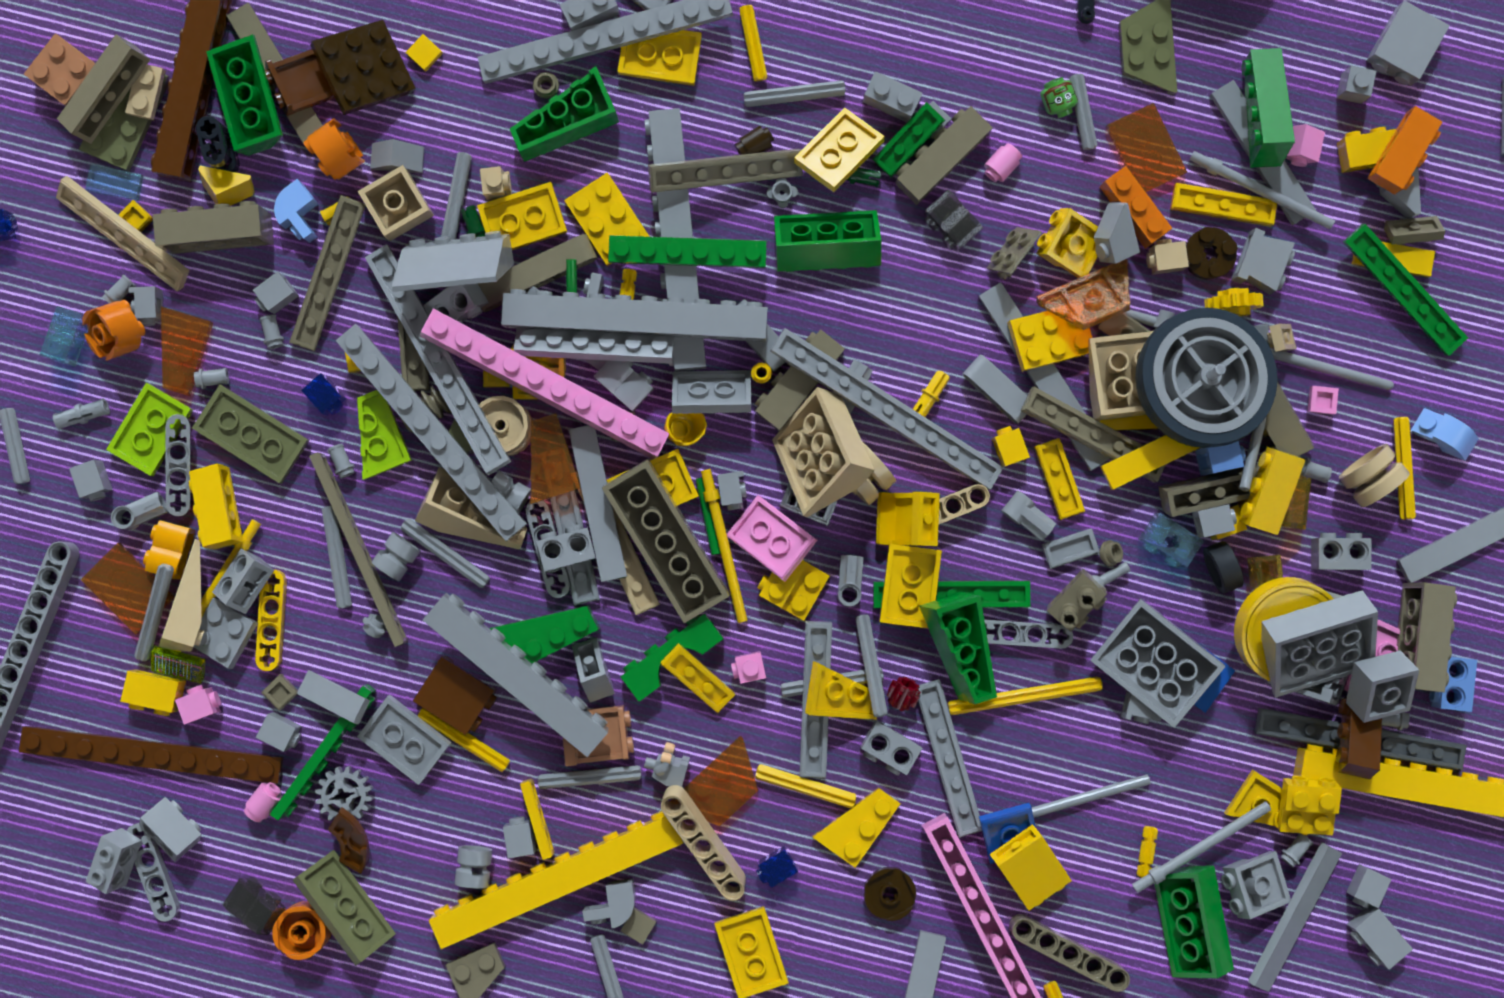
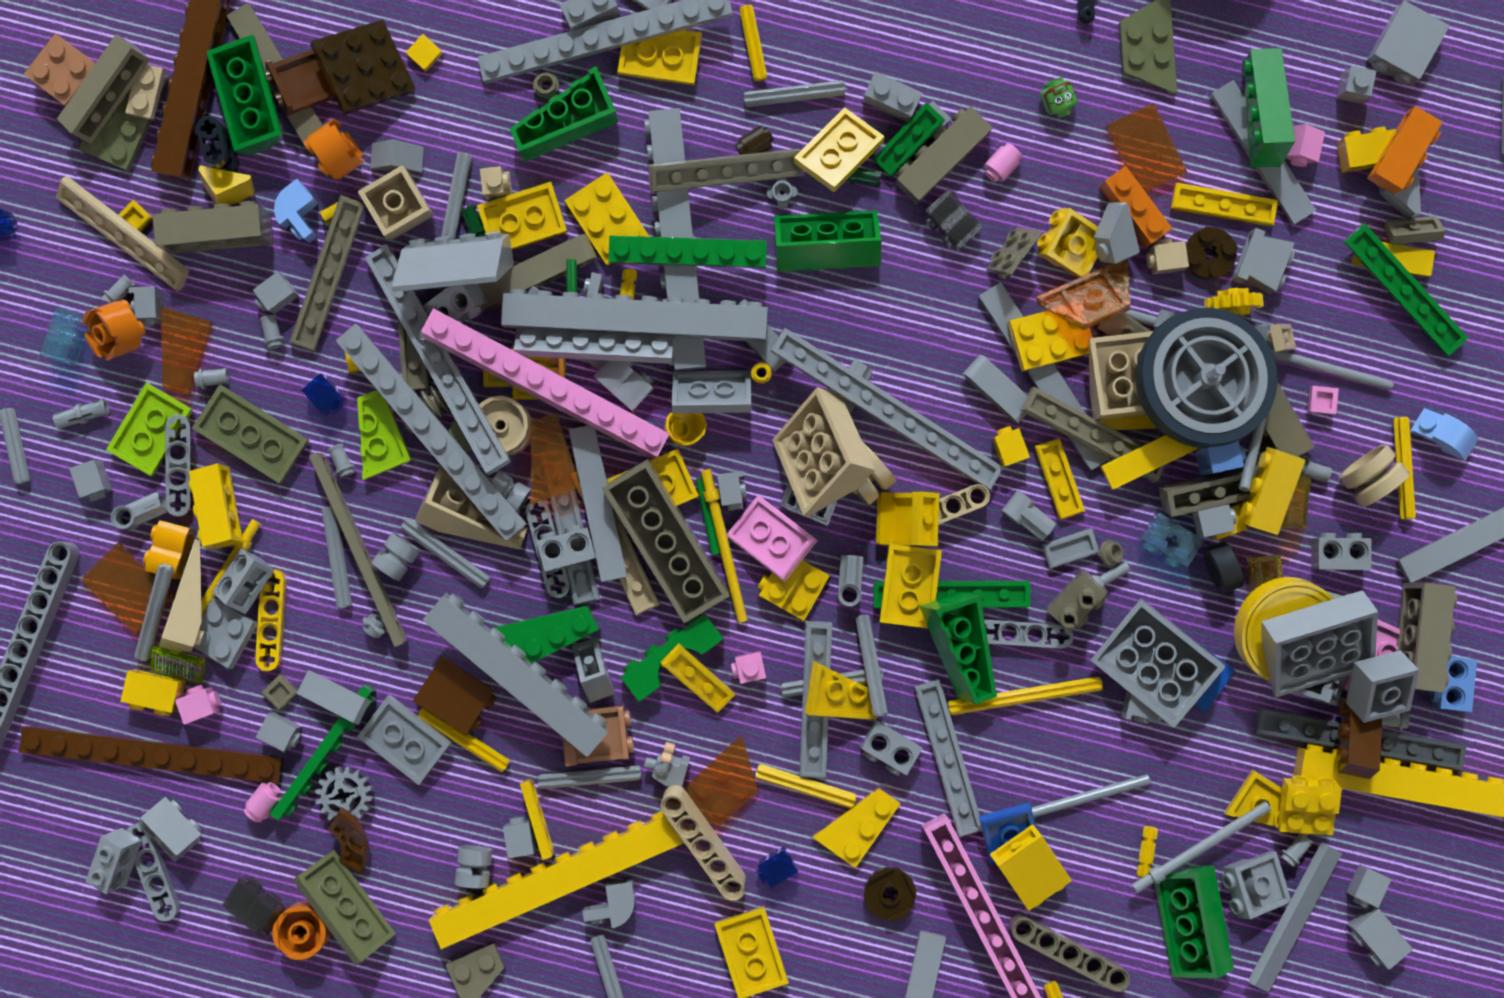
clear light blue tile [85,165,144,201] -> none
dark tan tile [621,907,657,944] -> none
dark tan brick [755,329,845,431] -> none
dark red gear [887,676,921,711] -> none
yellow axle [913,370,950,417] -> none
light grey axle [1069,74,1097,150] -> none
light grey bar [1189,151,1335,230] -> none

